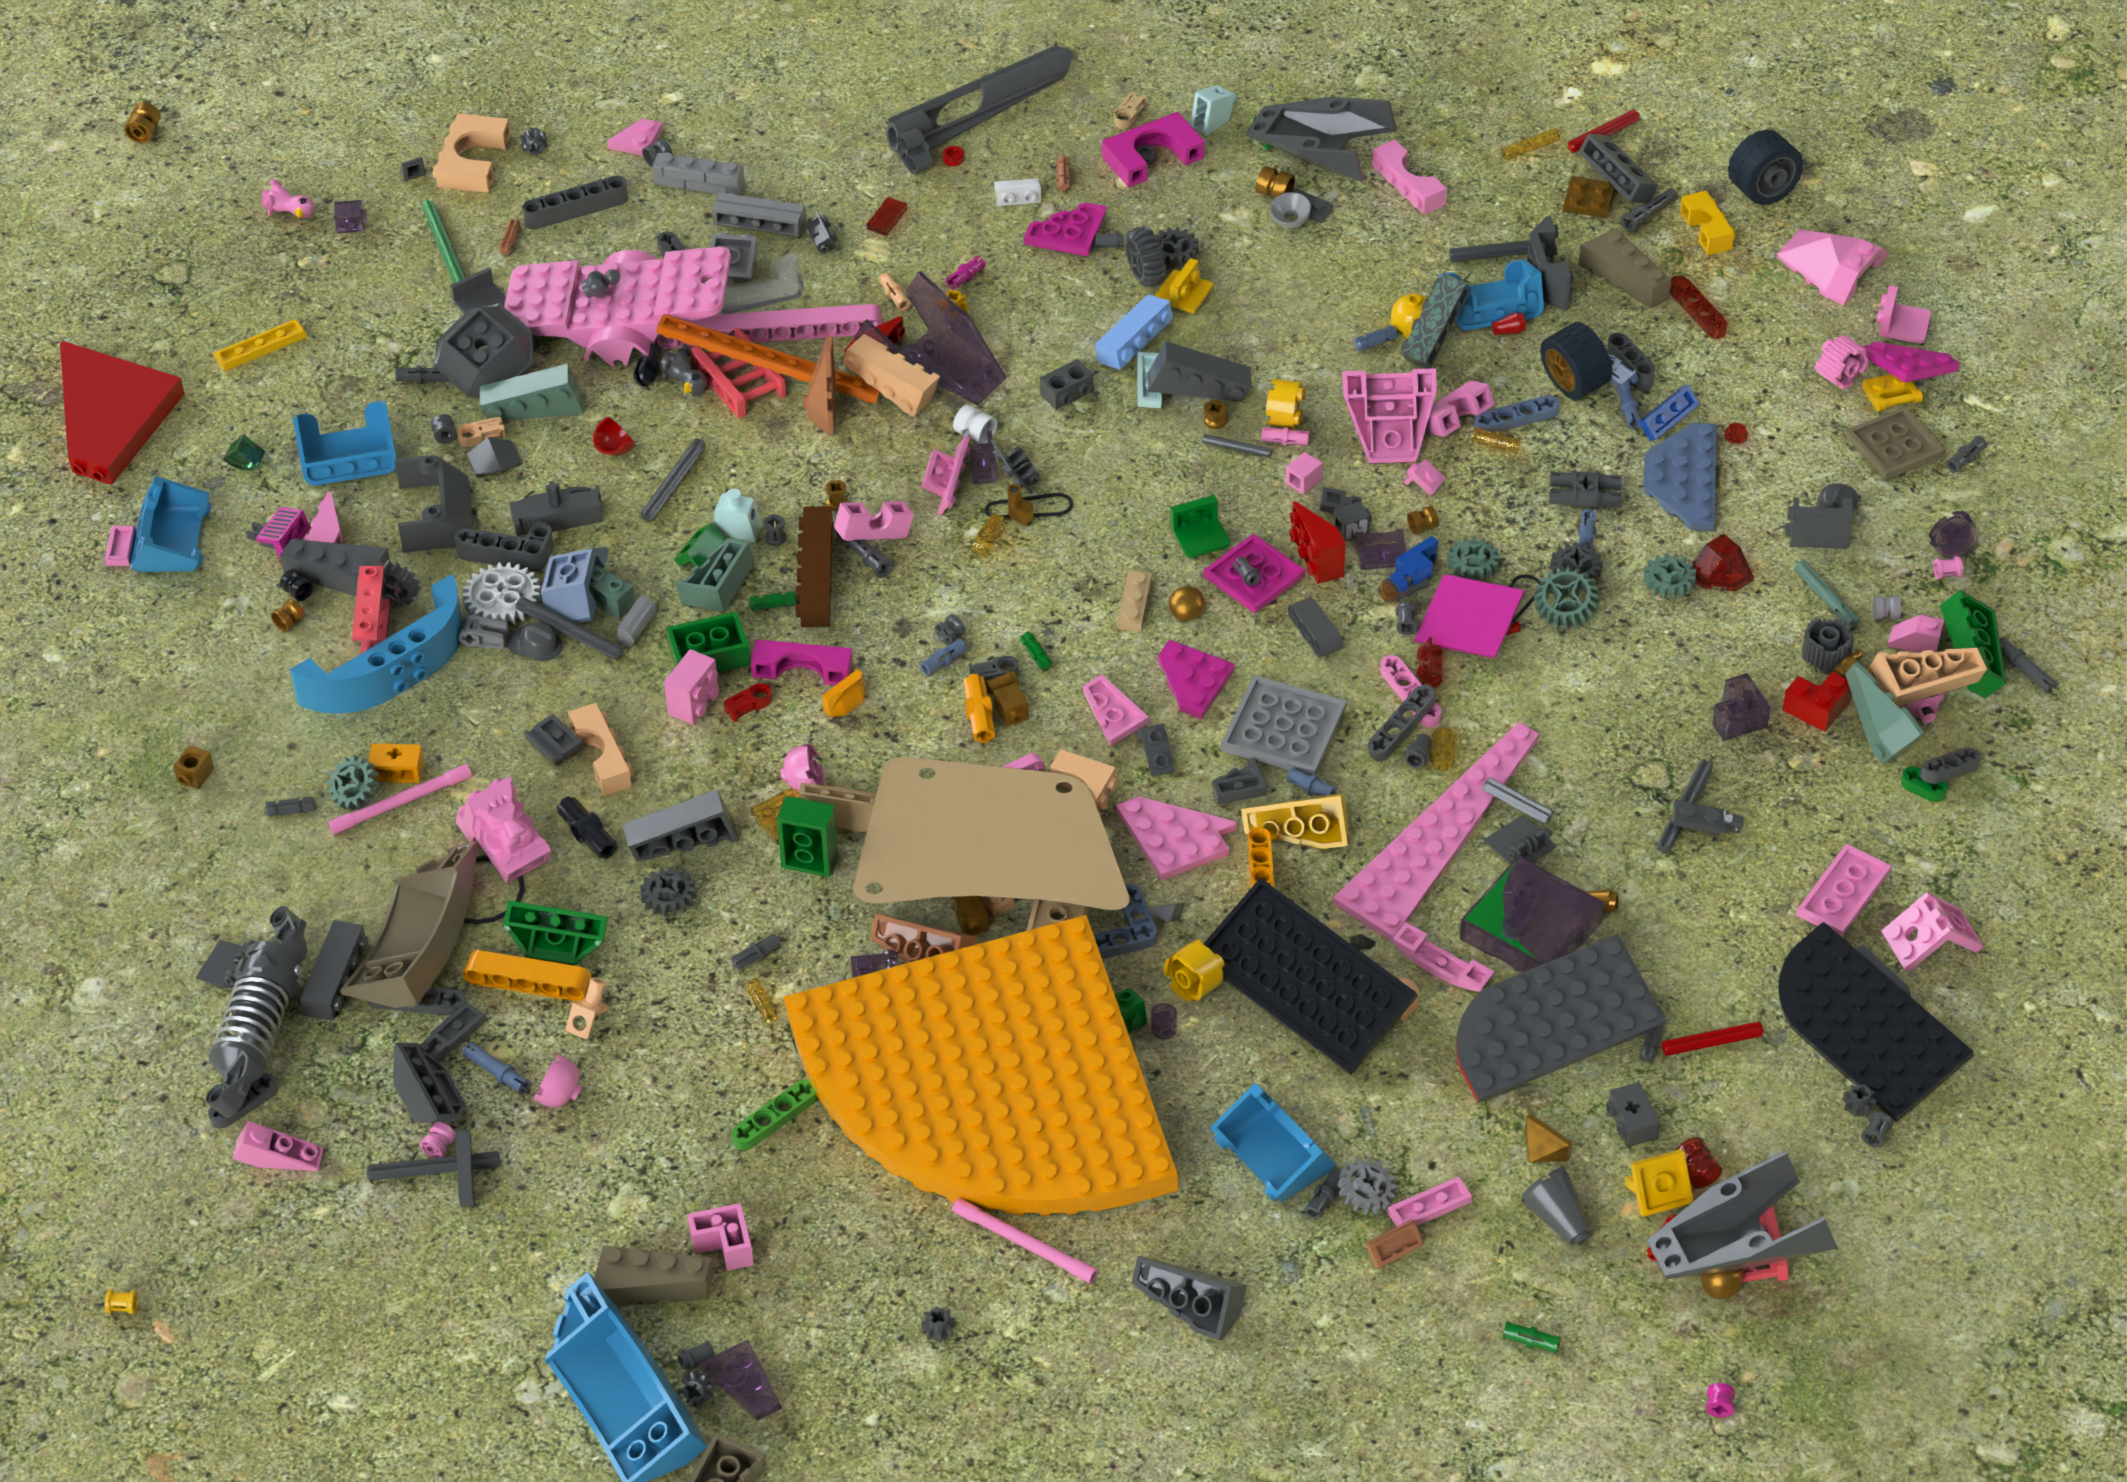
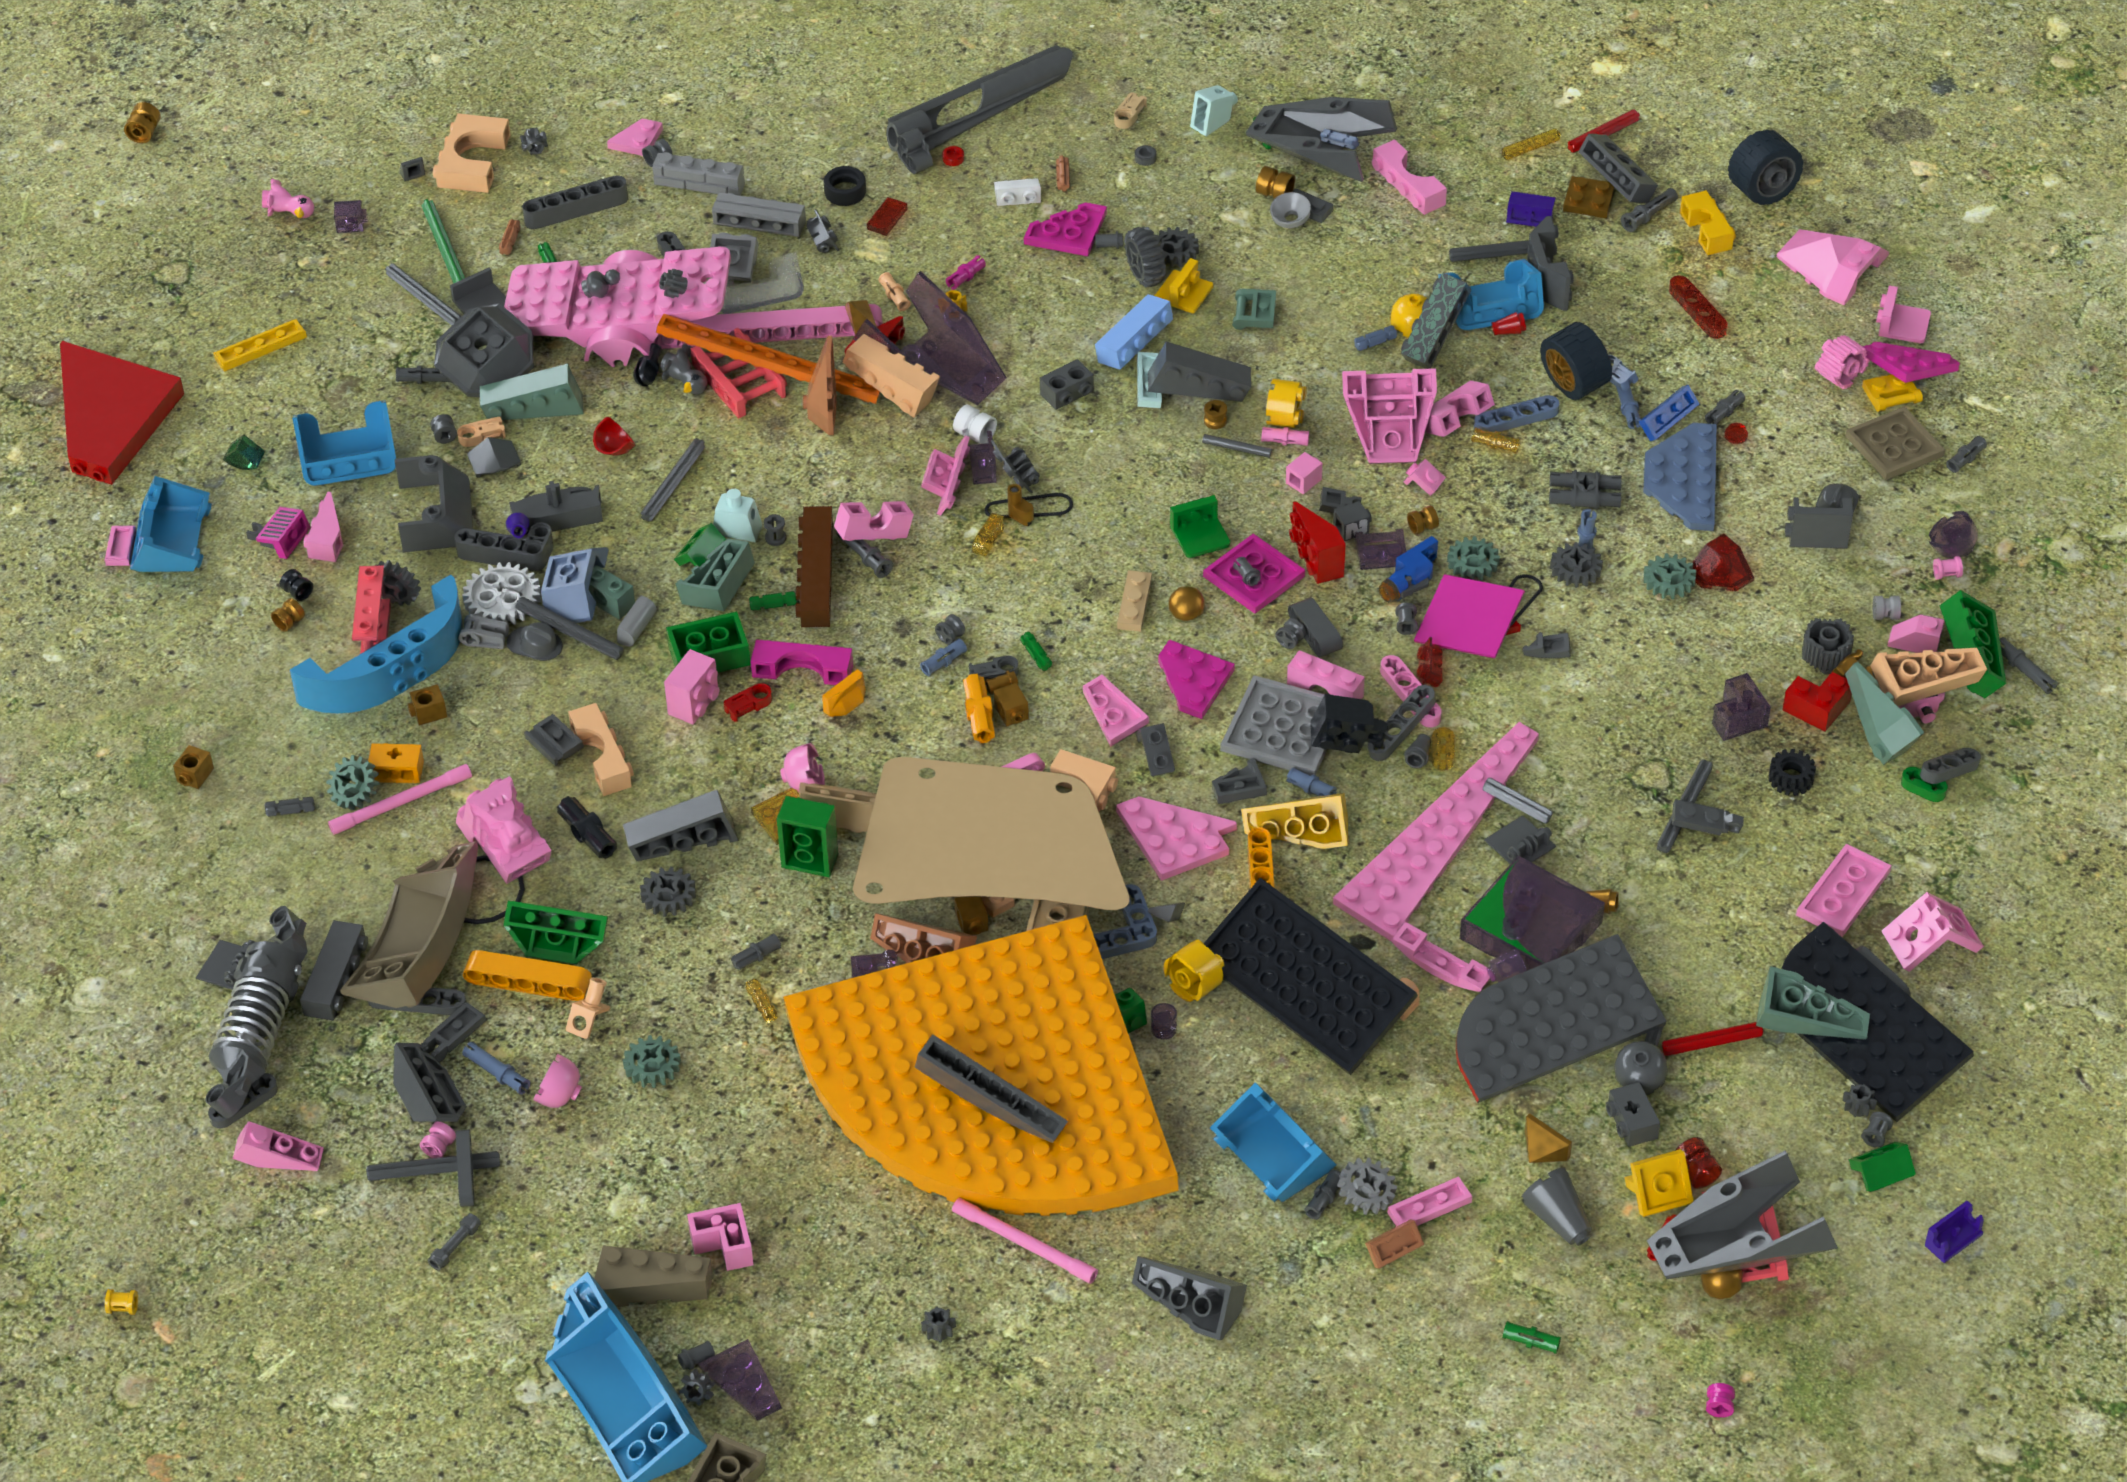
dark grey wedge [280,539,390,597] -> none
bright green beam [732,1079,818,1150] -> none
pearl gold bush [826,480,848,511] -> none
dark pink arch [1102,112,1205,188] -> none
sand green gear [1534,566,1600,631] -> none
dark tan wedge [1578,228,1671,308] -> none
dark grey beam [1607,333,1655,391] -> none
sand green axle [1794,560,1860,629] -> none
none -> axle [385,263,462,325]
none -> pearl gold brick [407,684,447,726]
none -> dark grey bar [428,1213,481,1270]
none -> dark purple cone [506,513,530,538]
none -> green axle [538,242,558,263]
none -> sand green gear [623,1035,681,1088]
none -> dark grey gear [659,269,688,298]
none -> black tyre [824,166,866,206]
none -> pearl gold slope [845,300,878,337]
none -> dark grey slope [915,1034,1068,1143]
none -> sand green plate [1232,289,1276,330]
none -> dark grey wheel [1275,618,1306,649]
none -> bright pink arch [1287,650,1365,699]
none -> black hinge [1310,694,1388,753]
none -> sand blue axle [1320,129,1359,150]
none -> clear purple brick [1486,948,1528,982]
none -> dark purple hinge [1506,191,1556,227]
none -> dark grey slope [1523,632,1571,658]
none -> dark grey cylinder [1614,1041,1668,1095]
none -> dark grey pin [1705,389,1745,424]
none -> sand green wedge [1756,966,1870,1039]
none -> black tyre [1768,749,1816,796]
none -> green panel [1848,1142,1916,1192]
none -> dark purple hinge [1925,1201,1984,1263]

